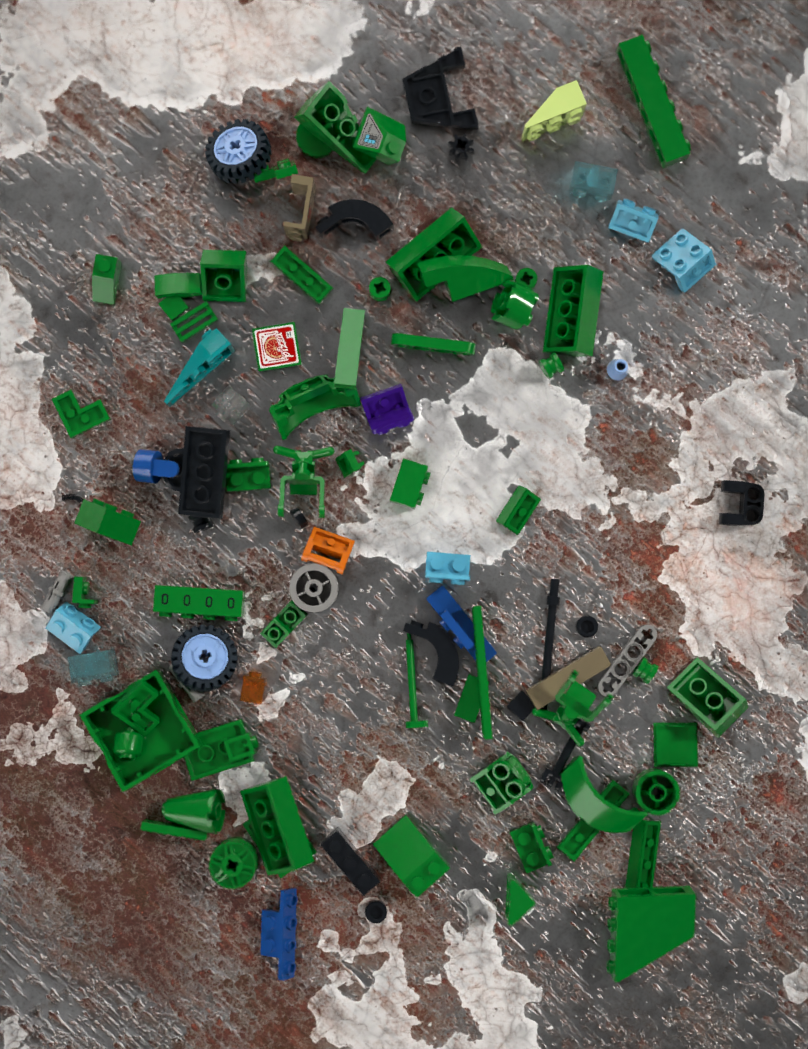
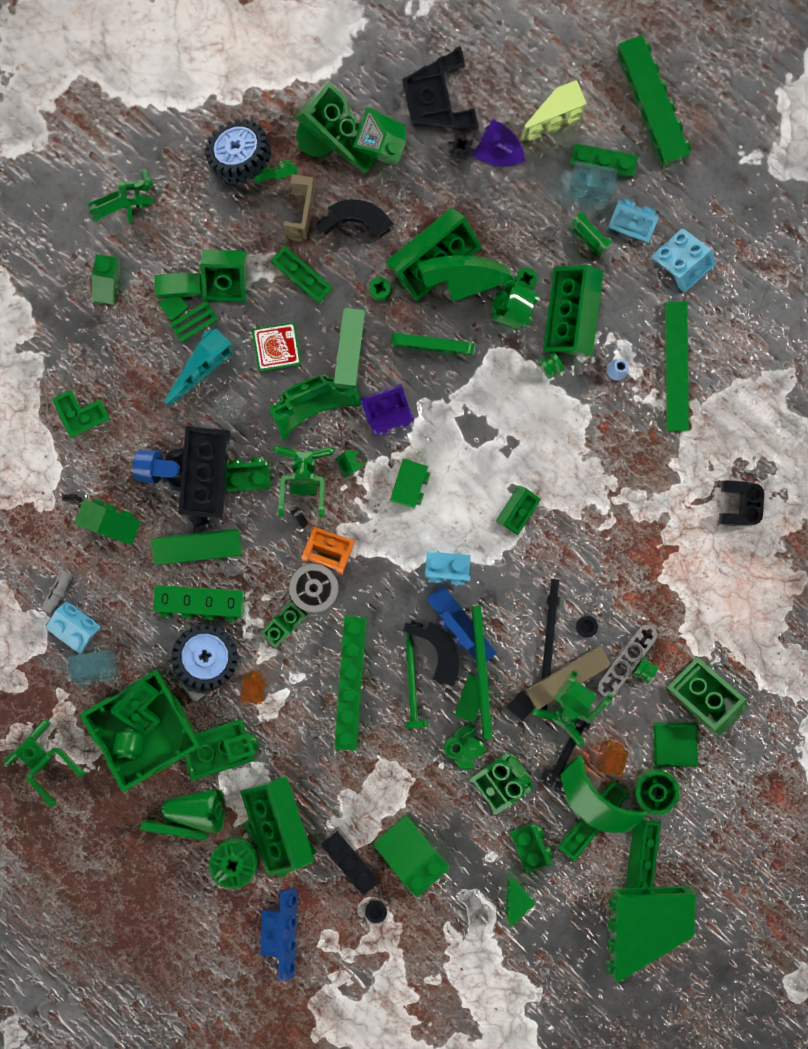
green bracket [72,576,98,608] -> none
none -> green piece [4,720,86,807]
none -> green piece [87,169,154,223]
none -> green slope [151,529,242,565]
none -> green brick [334,616,367,751]
none -> green plate [444,725,487,770]
none -> dark purple shield [472,119,526,166]
none -> green plate [569,211,613,259]
none -> green plate [570,143,638,178]
none -> clear orange brick [595,740,629,777]
none -> green tile [665,301,689,431]

